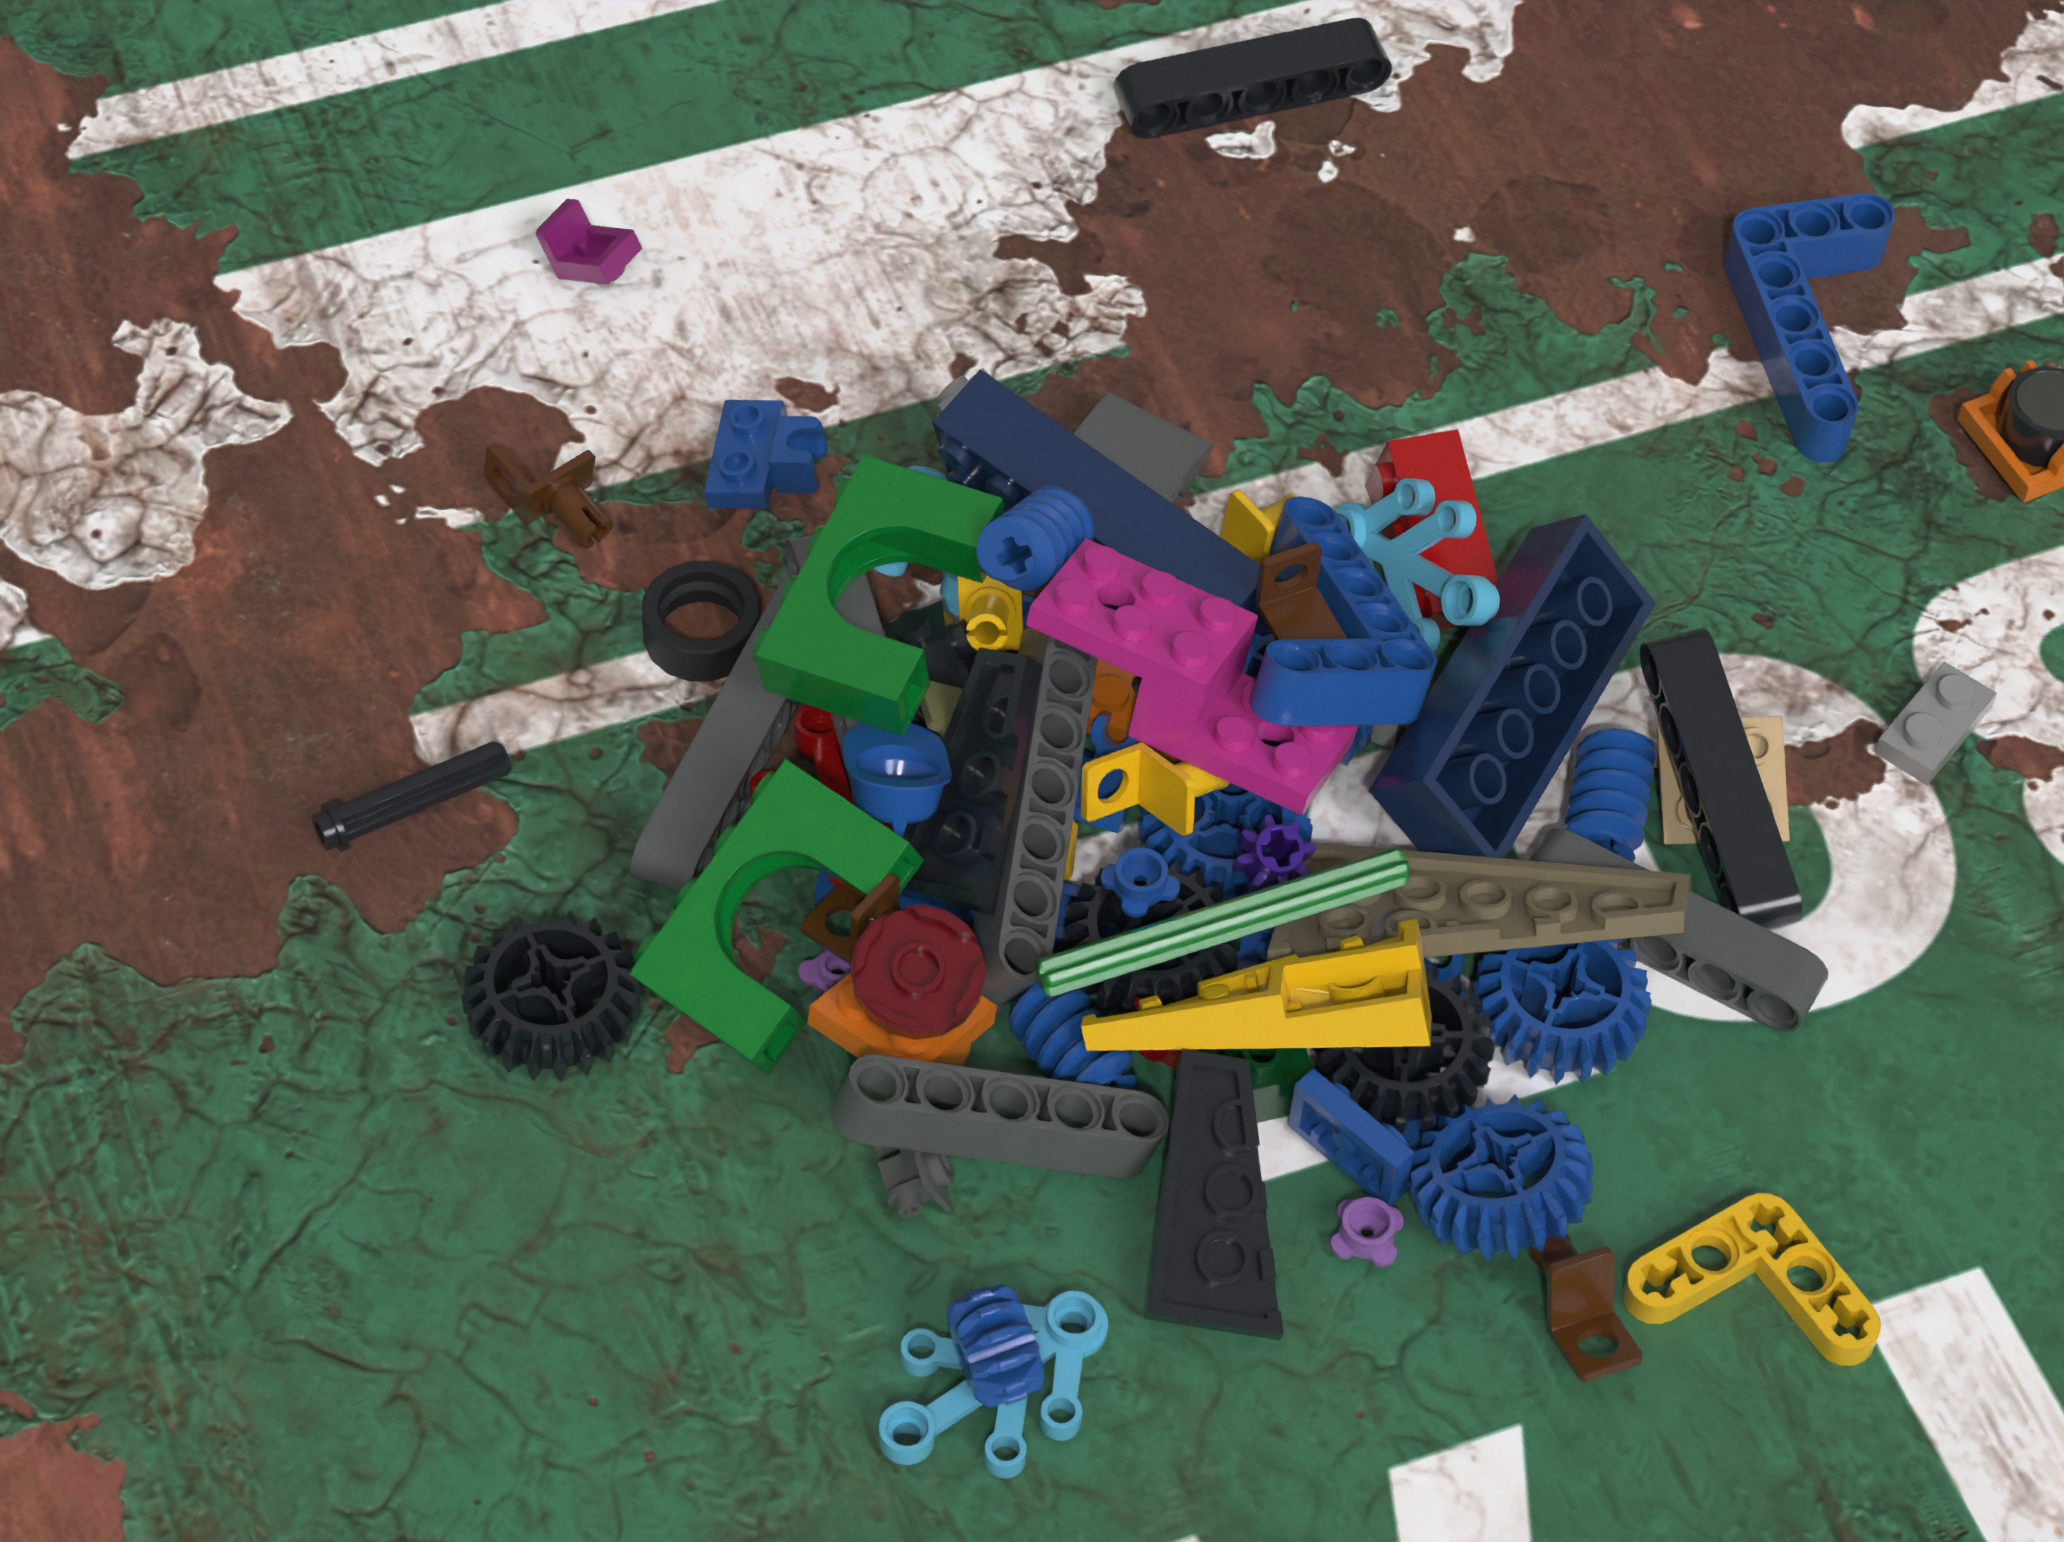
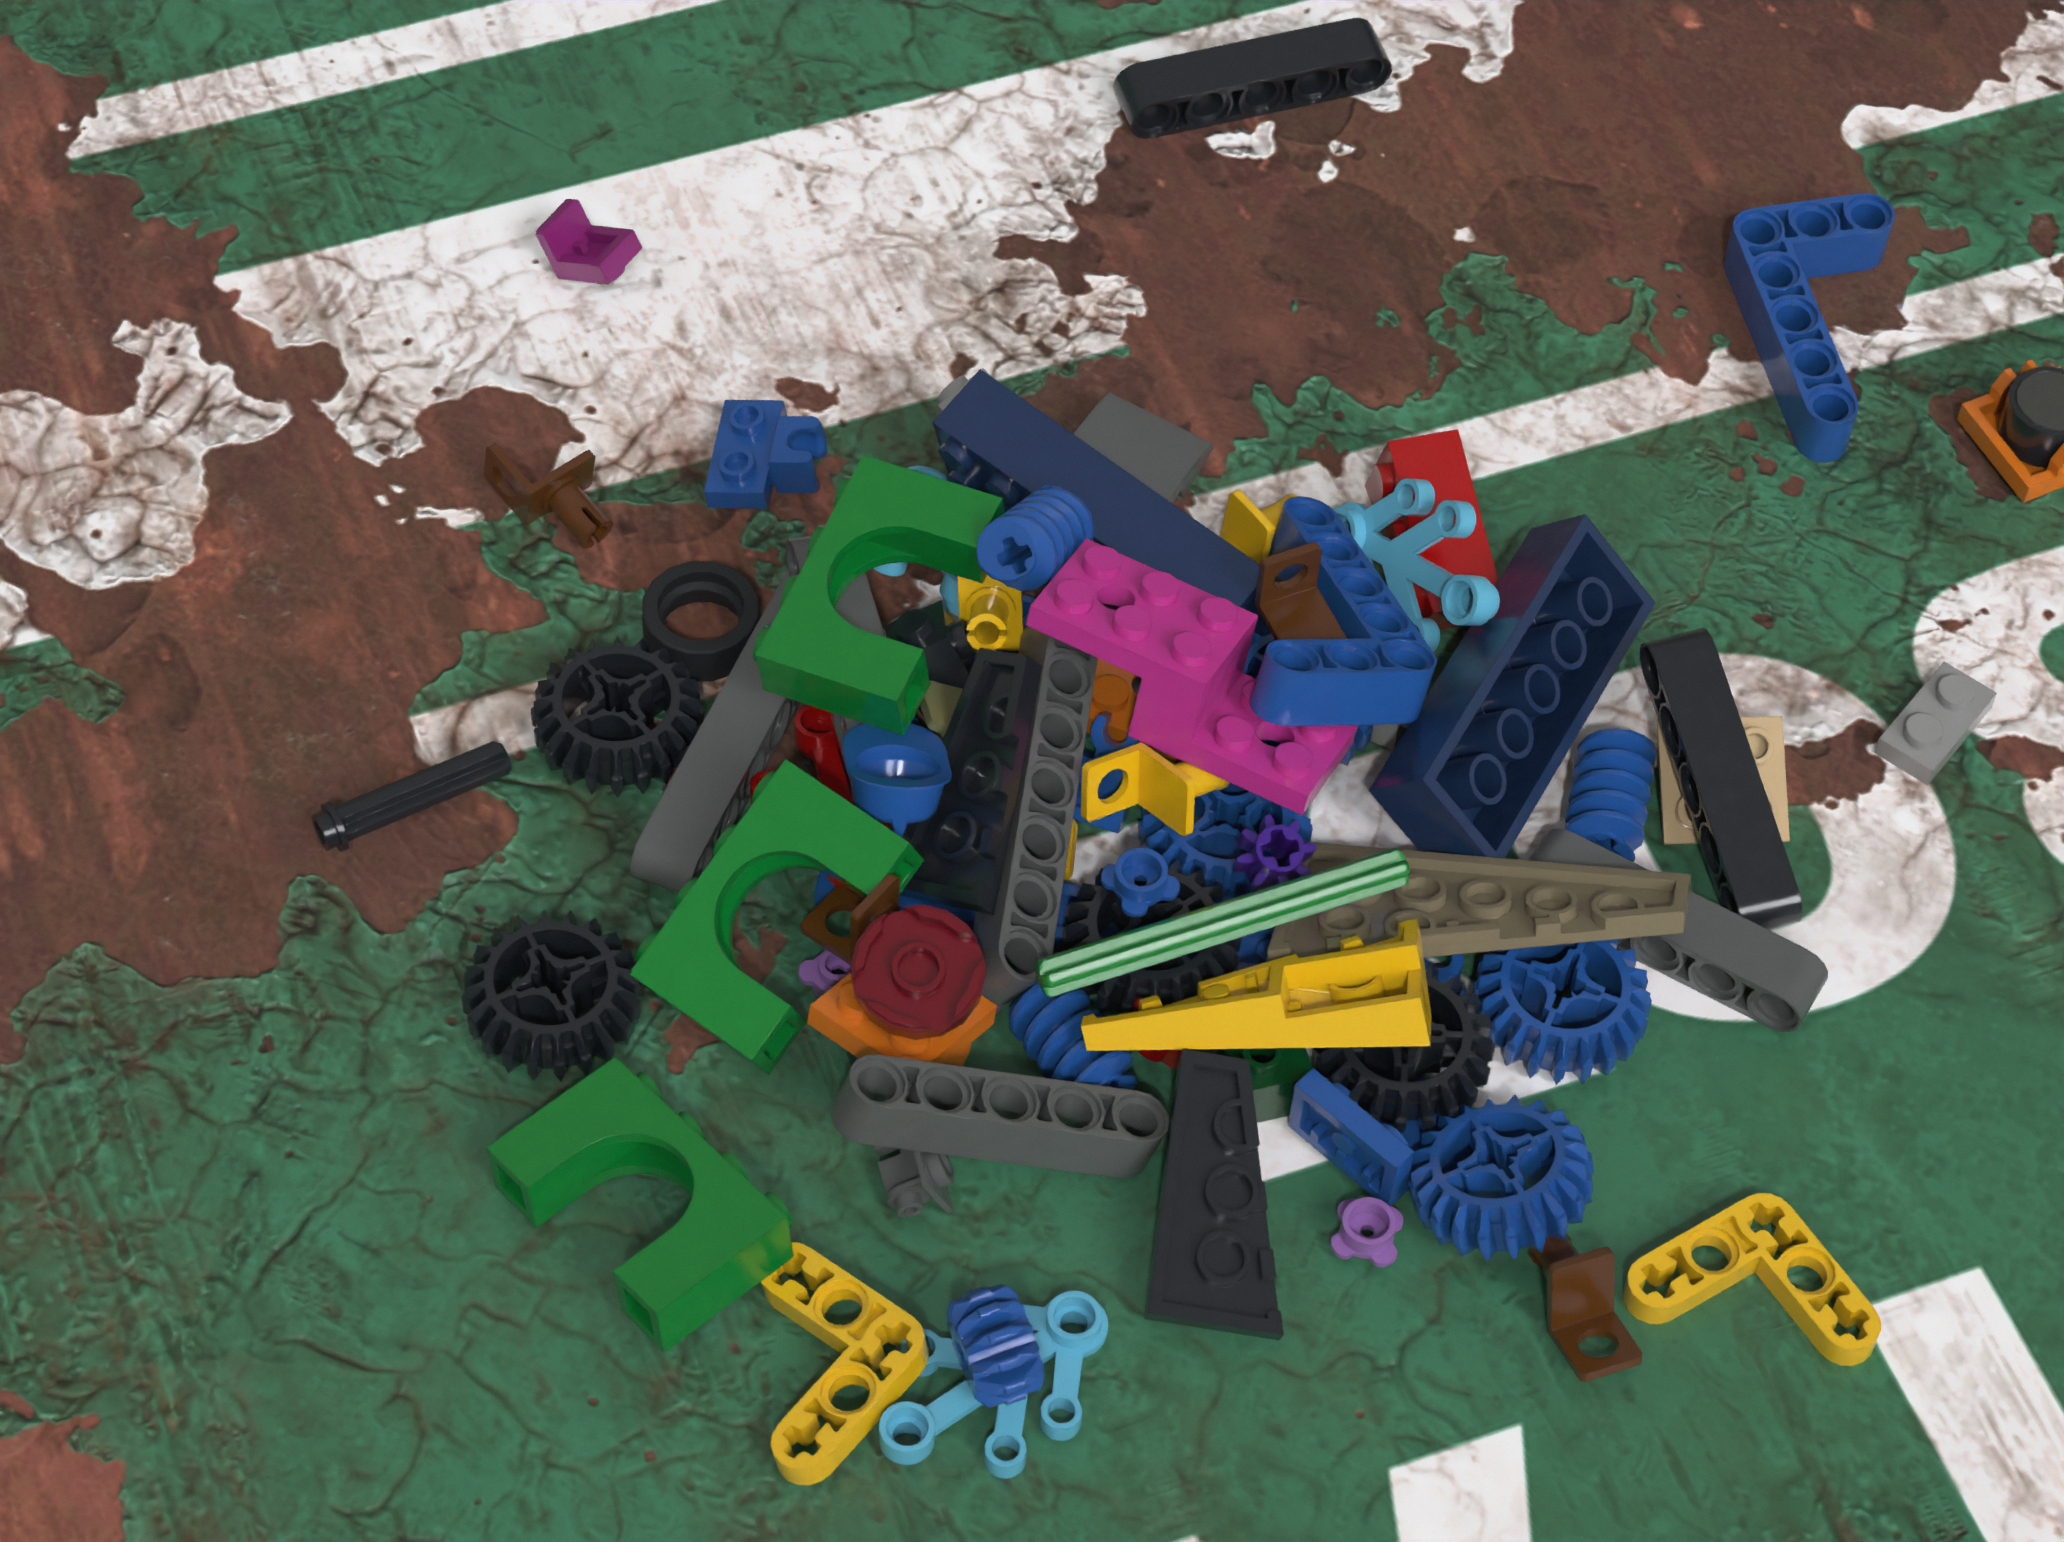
none -> green arch [486,1057,794,1353]
none -> black gear [531,635,704,798]
none -> yellow beam [761,1242,929,1485]

